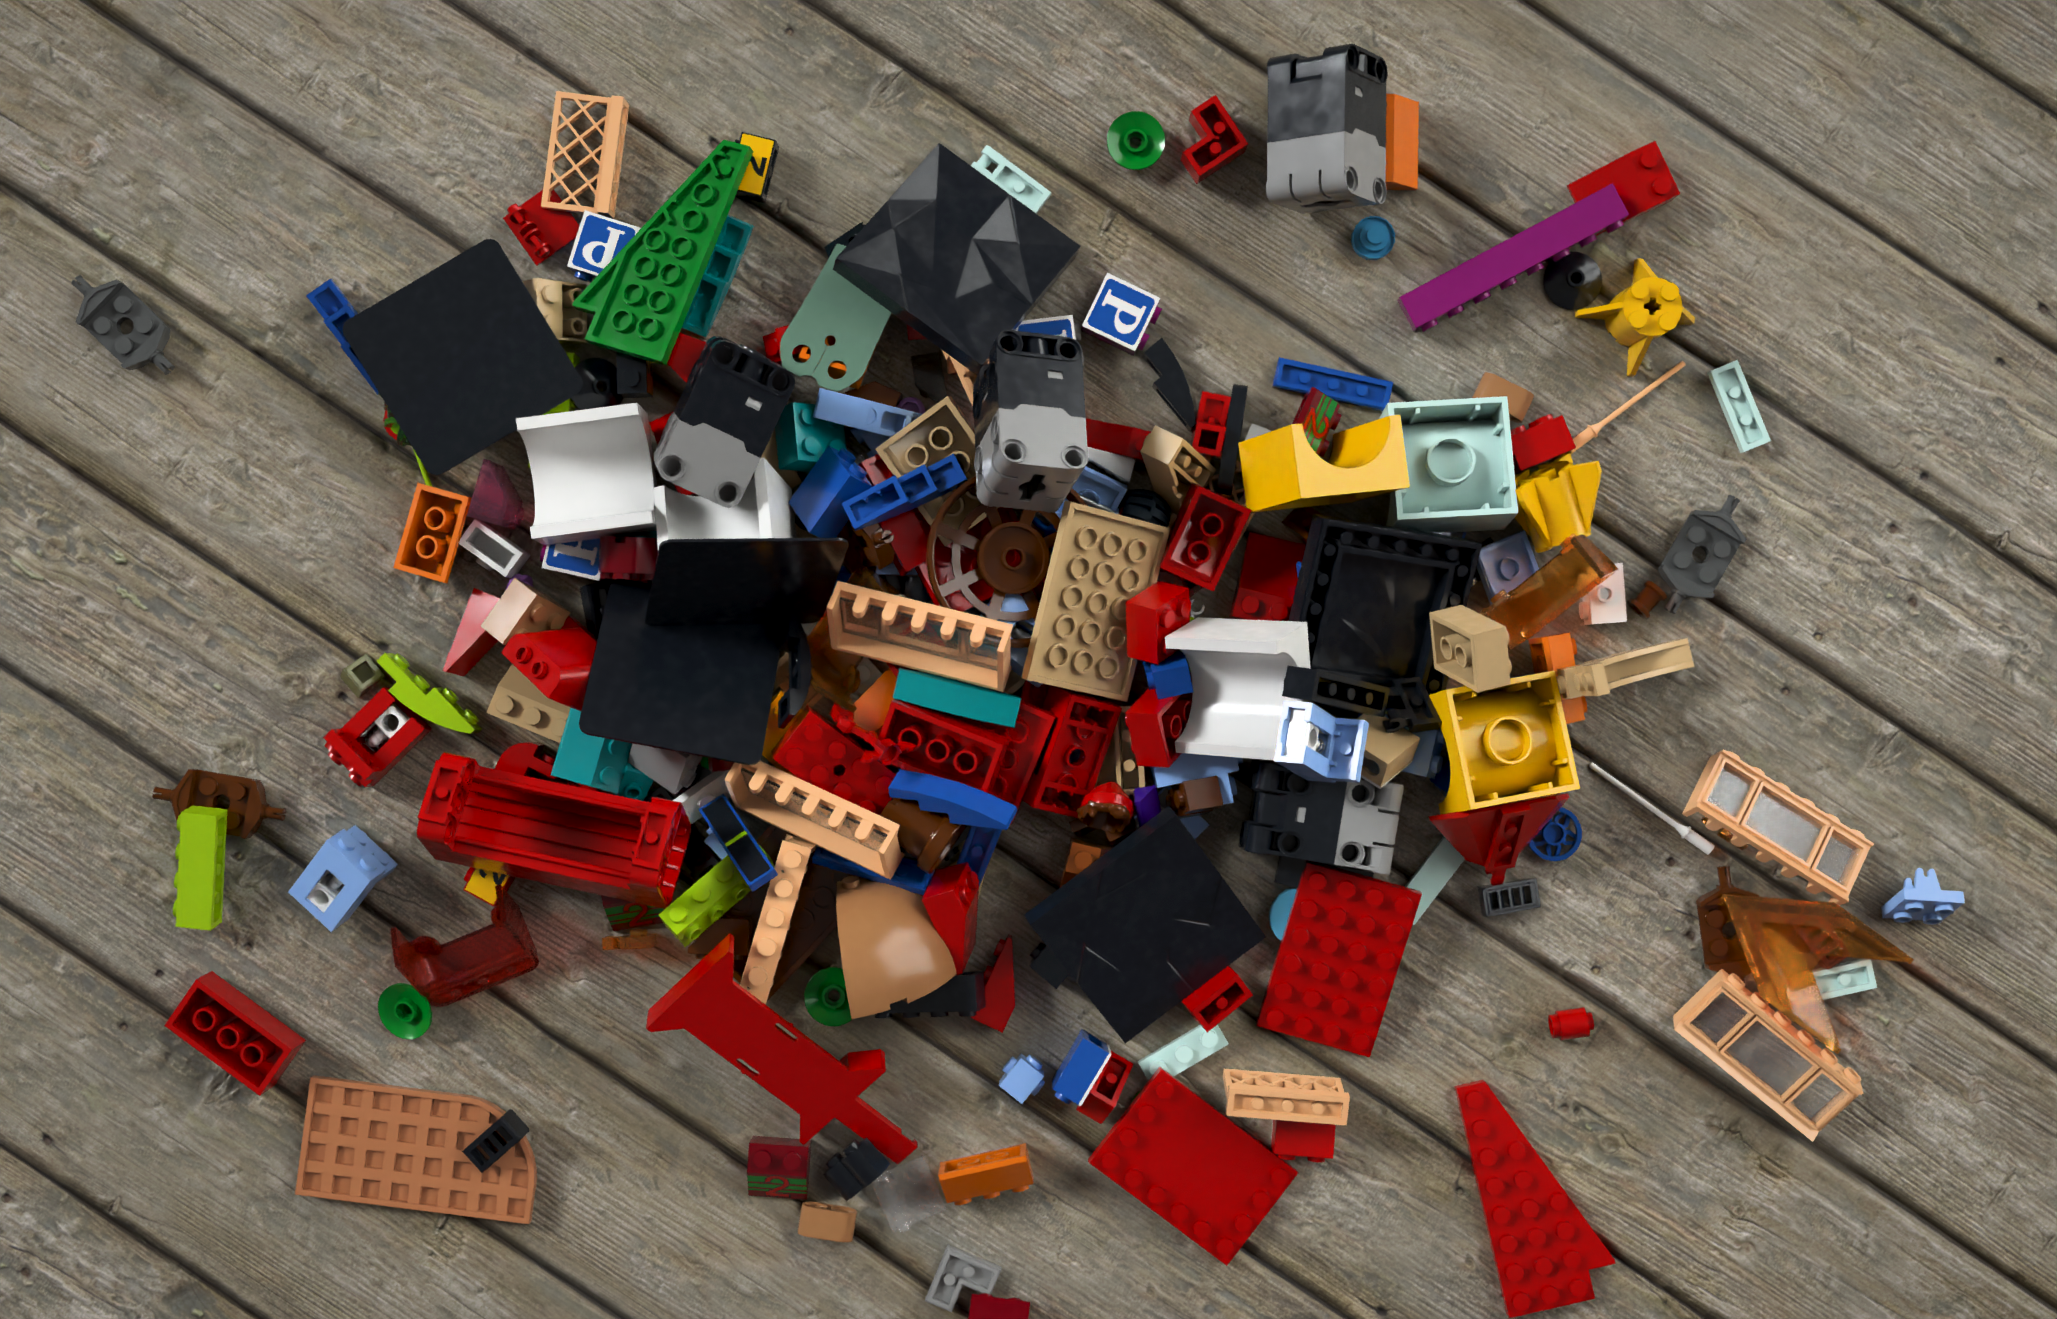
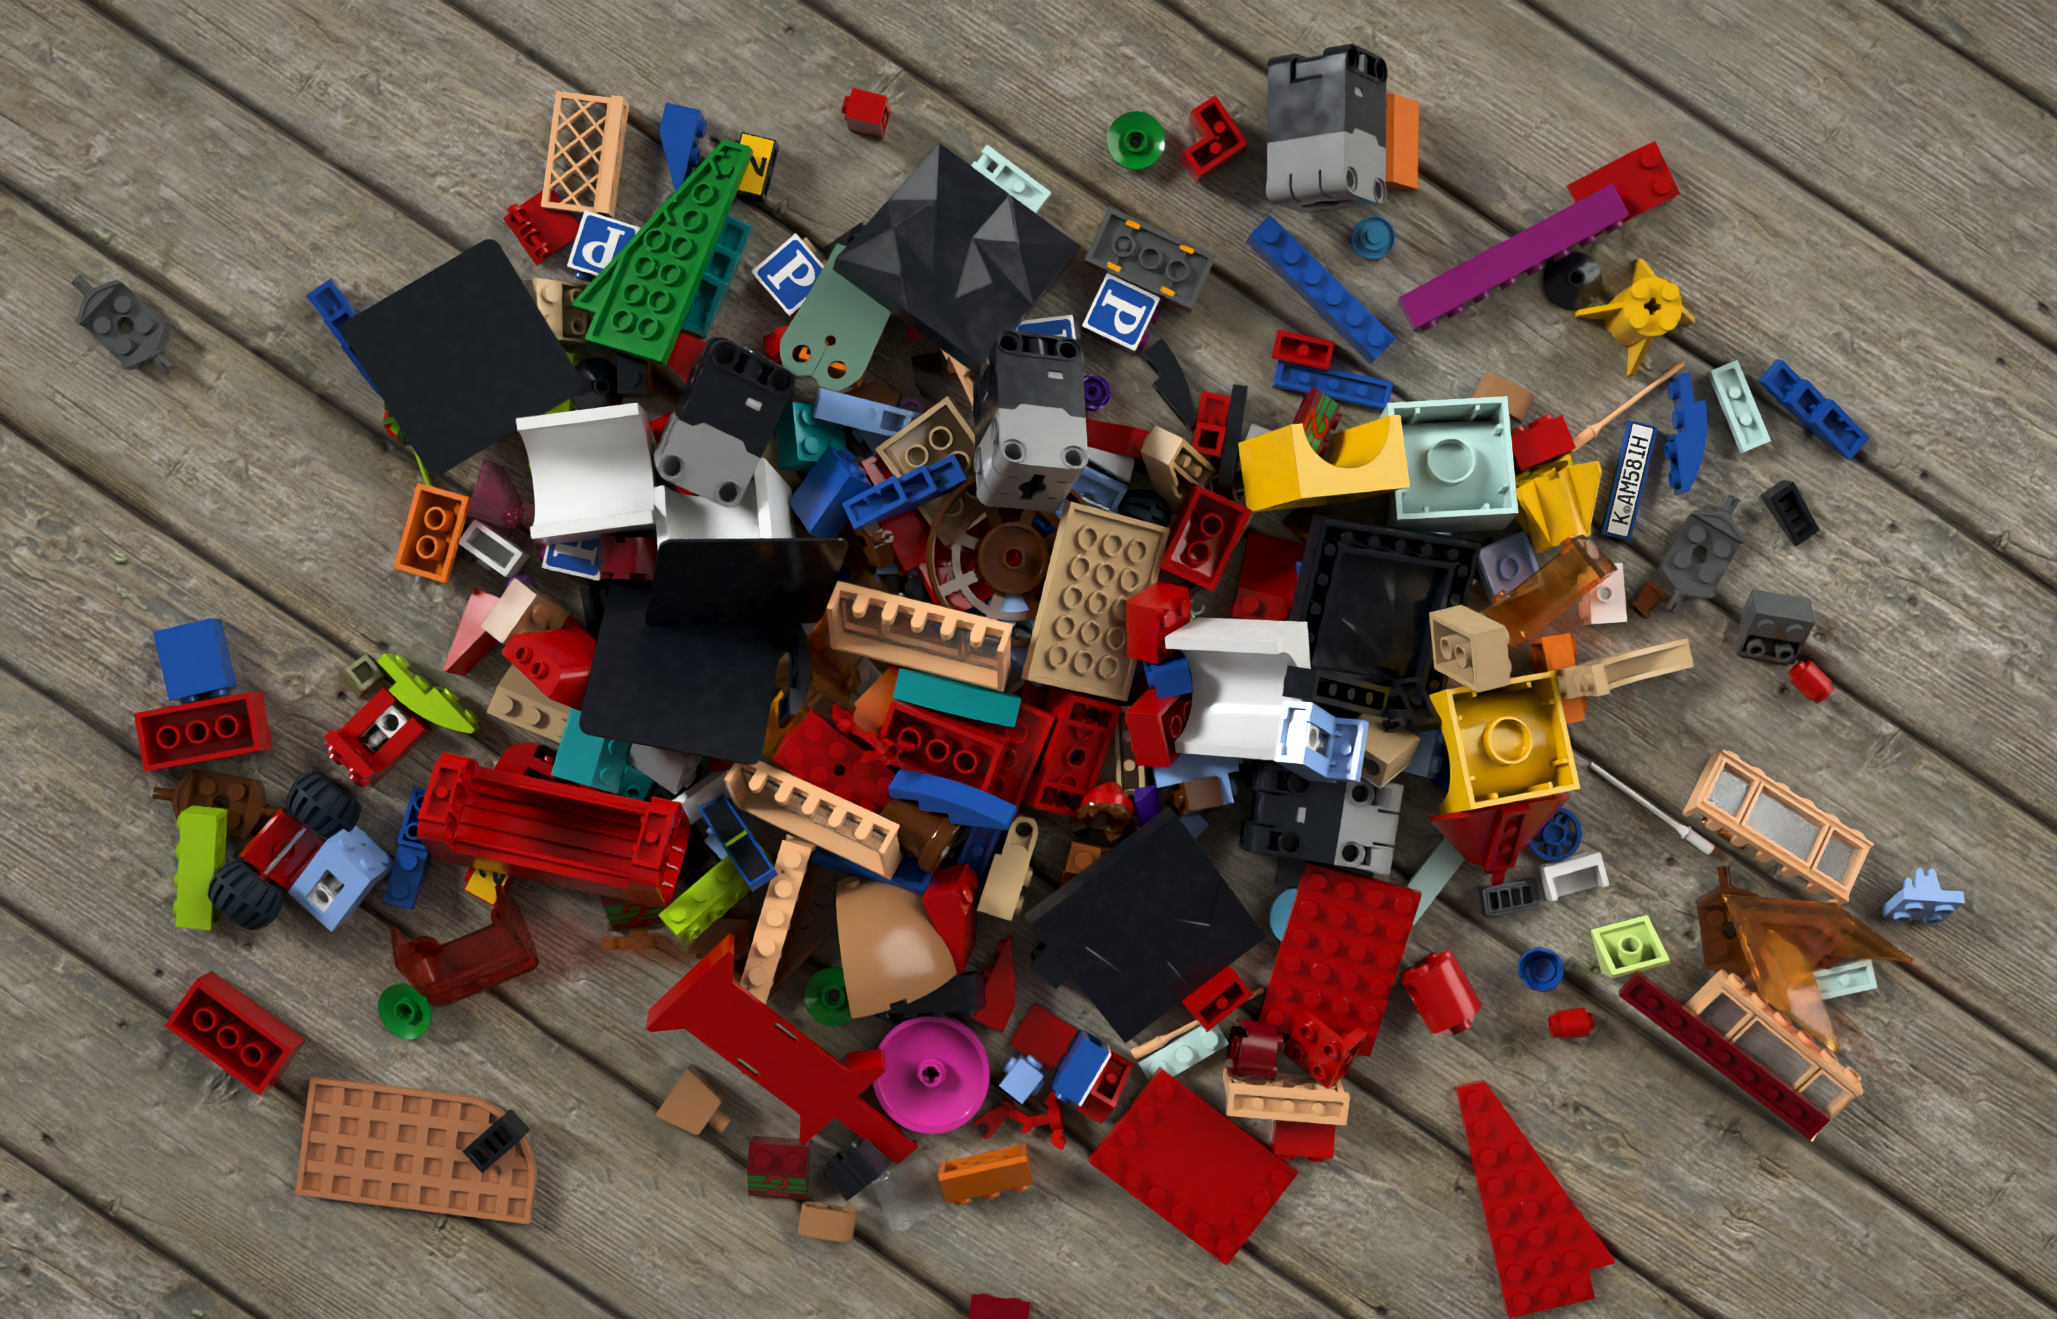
light grey tile [925,1244,1002,1312] -> none
none -> red brick [134,692,273,772]
none -> blue brick [153,618,237,705]
none -> black plate [208,771,361,930]
none -> blue slope [383,786,432,910]
none -> medium nougat torso [655,1064,731,1136]
none -> blue slope [659,102,707,191]
none -> piece [751,233,827,320]
none -> red brick [842,87,891,140]
none -> dark pink dish [873,1014,991,1134]
none -> red piece [972,1088,1066,1150]
none -> tan brick [977,813,1038,921]
none -> red piece [1009,1003,1078,1071]
none -> dark grey piece [1083,206,1216,315]
none -> dark purple plate [1083,374,1111,411]
none -> light nougat piece [1131,987,1265,1060]
none -> dark red brick [1226,1018,1283,1083]
none -> blue brick [1246,215,1396,364]
none -> red slope [1271,329,1335,371]
none -> red bracket [1283,1010,1368,1089]
none -> red cylinder [1399,949,1482,1035]
none -> blue hair [1517,946,1564,992]
none -> white panel [1537,850,1610,902]
none -> yellowish green slope [1591,915,1670,979]
none -> tile [1600,420,1658,541]
none -> dark red plate [1618,971,1830,1140]
none -> blue slope [1664,373,1707,495]
none -> dark grey slope [1736,589,1815,665]
none -> blue slope [1758,359,1869,460]
none -> black slope [1760,480,1820,546]
none -> red brick [1788,660,1834,704]

